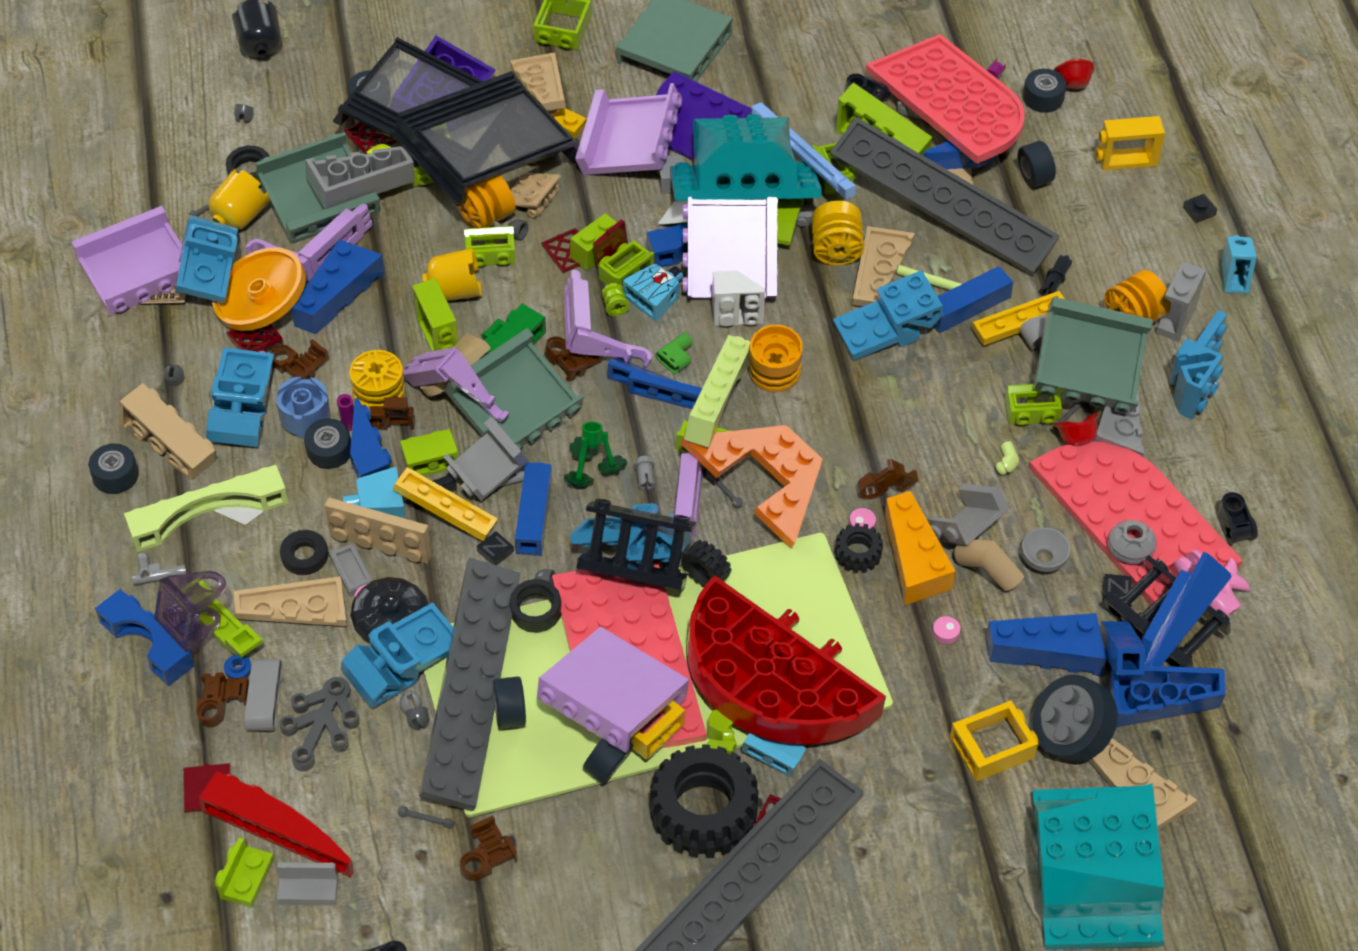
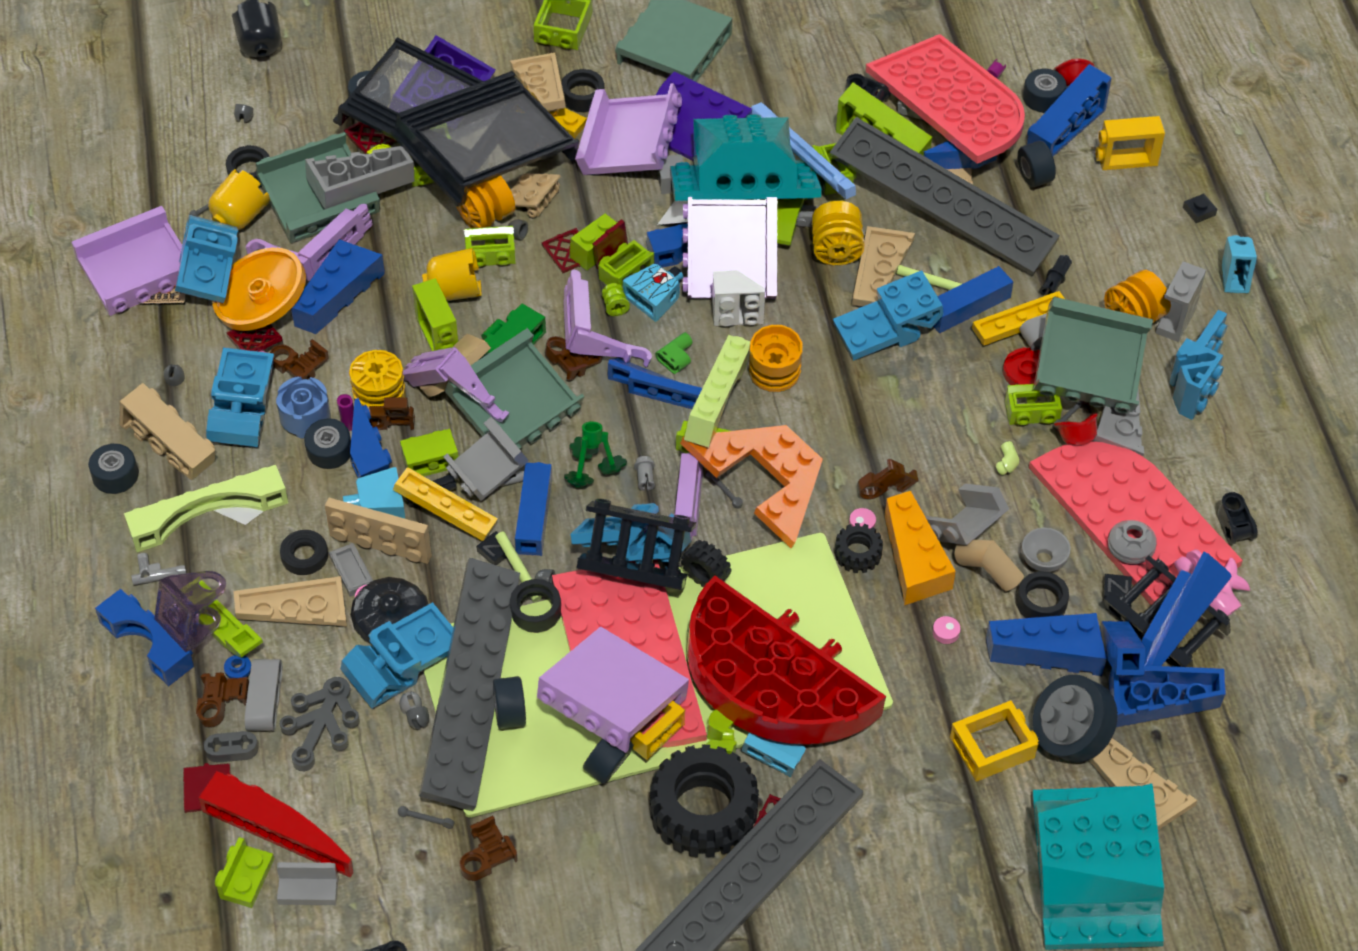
none -> dark grey beam [204,731,259,762]
none -> yellowish green bar [495,532,542,602]
none -> black tyre [561,69,605,112]
none -> red tile [1003,347,1040,385]
none -> black tyre [1017,571,1069,618]
none -> blue wedge [1027,64,1112,156]

